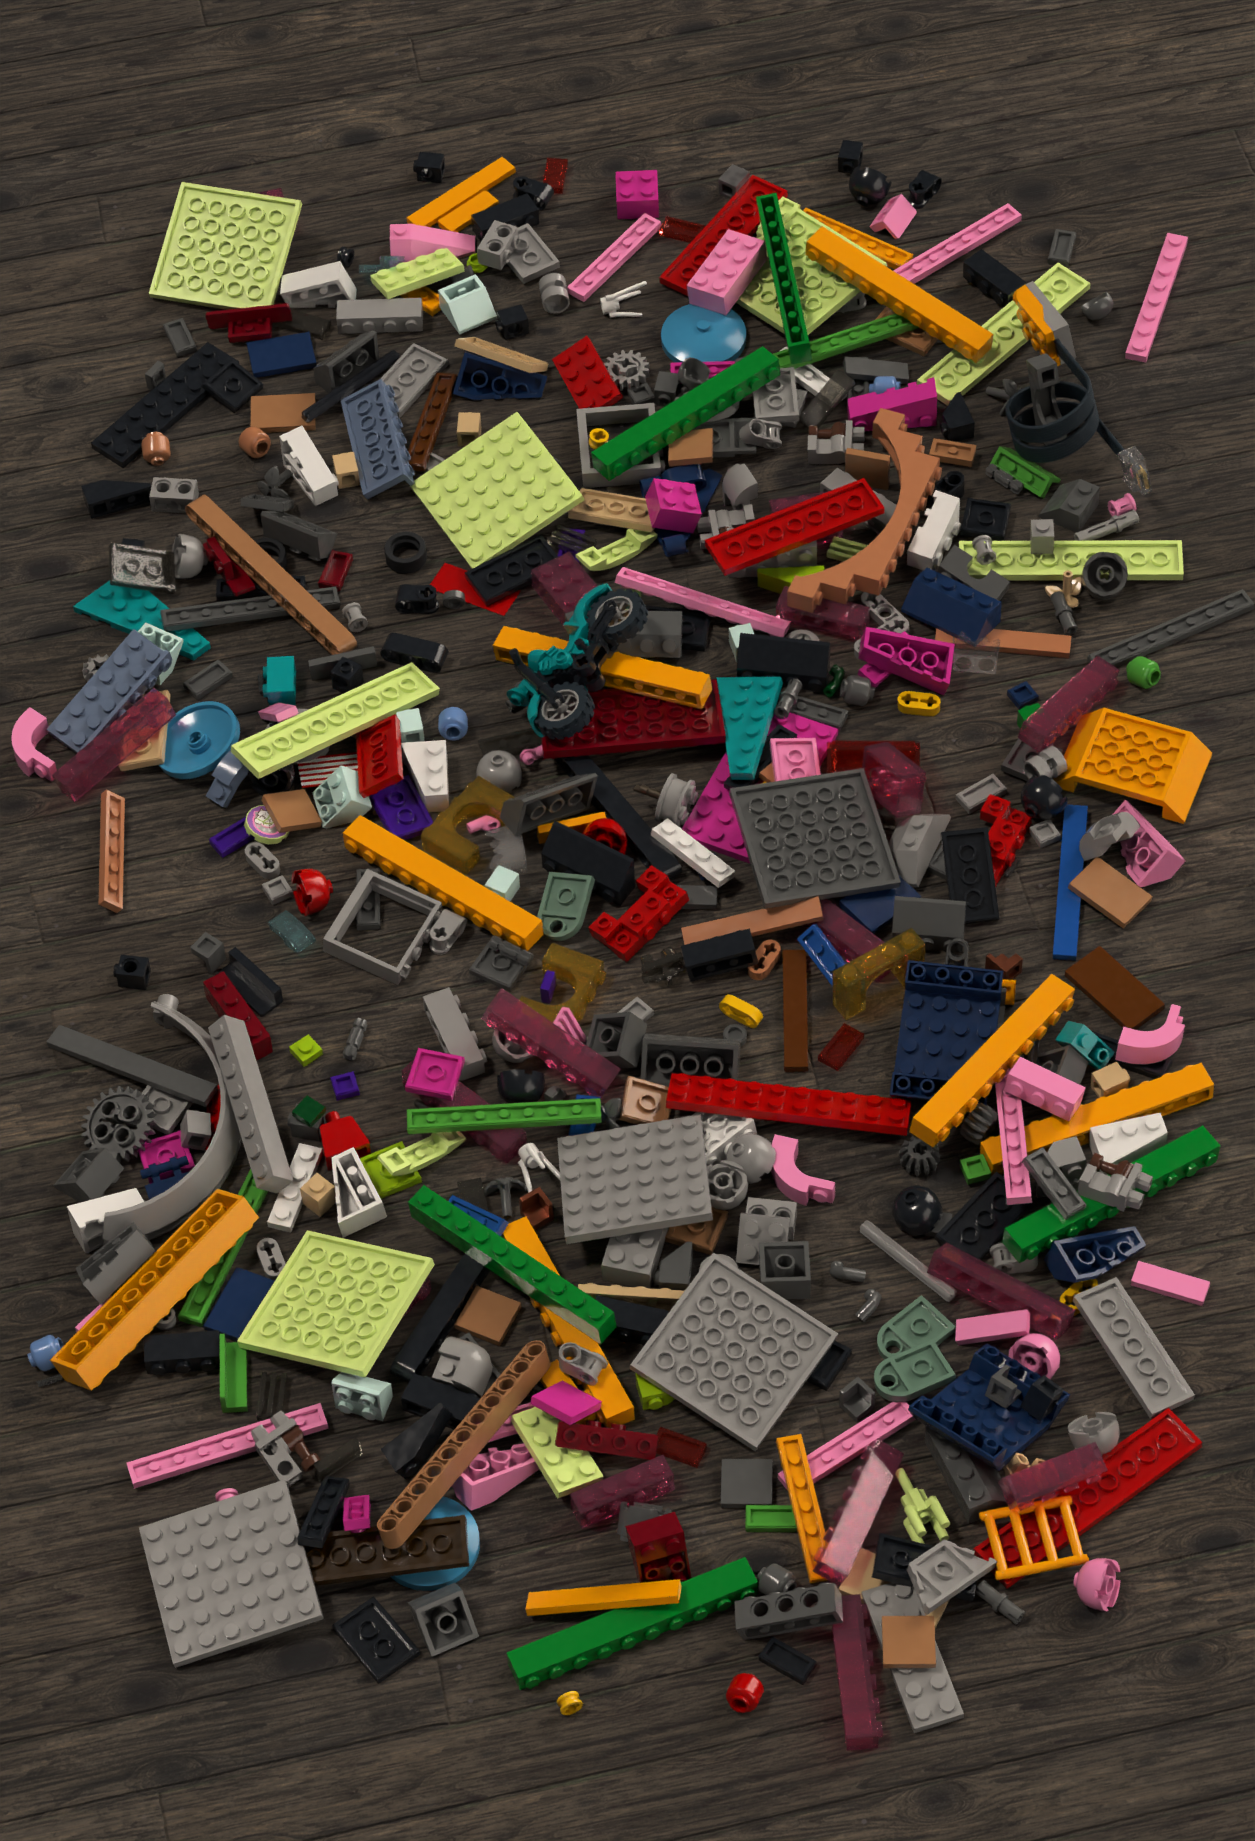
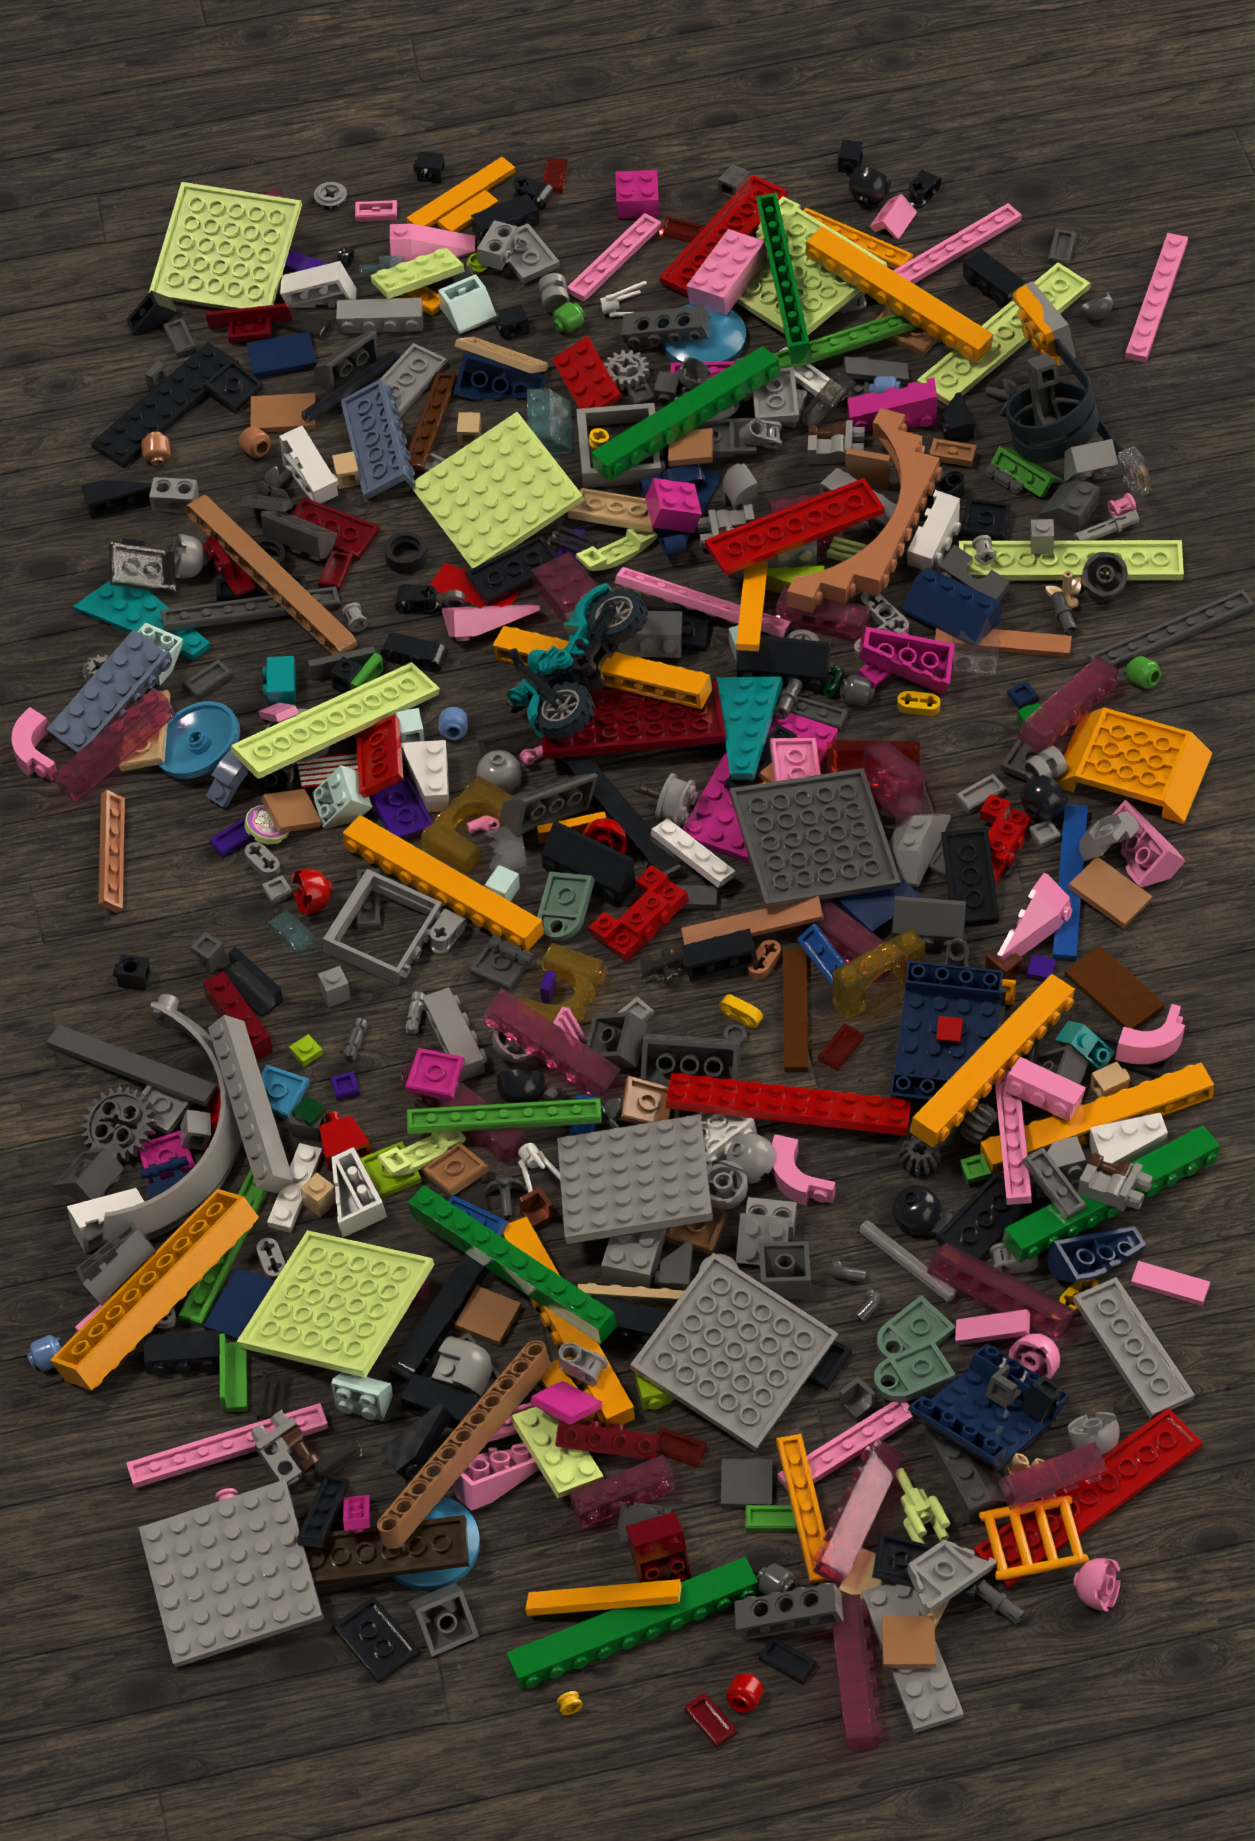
none -> black slope [126,290,177,335]
none -> dark azure tile [261,1064,310,1120]
none -> dark purple tile [284,250,327,273]
none -> dark red tile [291,497,380,561]
none -> light grey gear [314,182,347,209]
none -> light grey brick [318,966,351,1007]
none -> bright green tile [350,653,383,690]
none -> bright pink tile [355,200,397,222]
none -> light grey axle [405,991,425,1035]
none -> medium nougat tile [421,1142,489,1197]
none -> bright pink wedge [442,605,540,641]
none -> clear light blue slope [527,388,573,454]
none -> bright green head [553,302,585,334]
none -> dark grey brick [621,305,711,347]
none -> dark red tile [684,1692,737,1749]
none -> light orange tile [736,561,768,651]
none -> red tile [936,1016,963,1044]
none -> bright pink wedge [997,873,1072,964]
none -> dark purple tile [1027,955,1056,982]
none -> light grey slope [1064,439,1118,482]

